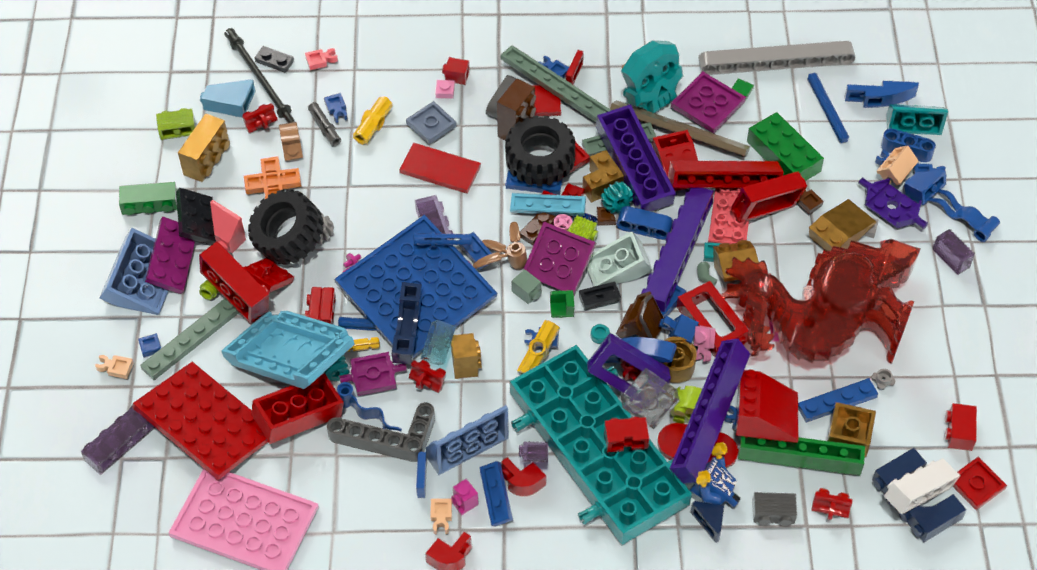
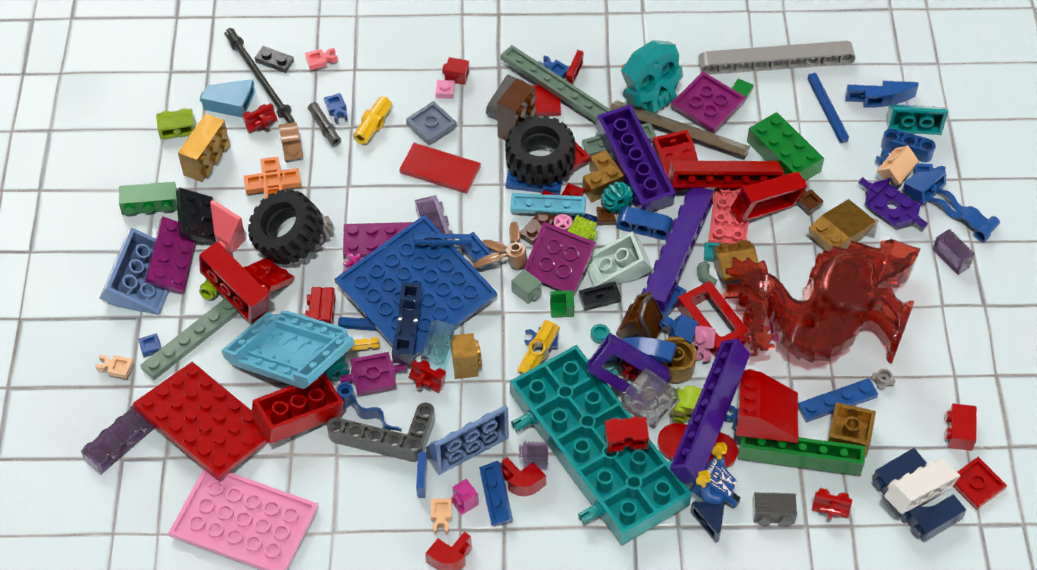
none -> magenta plate [343,222,413,259]

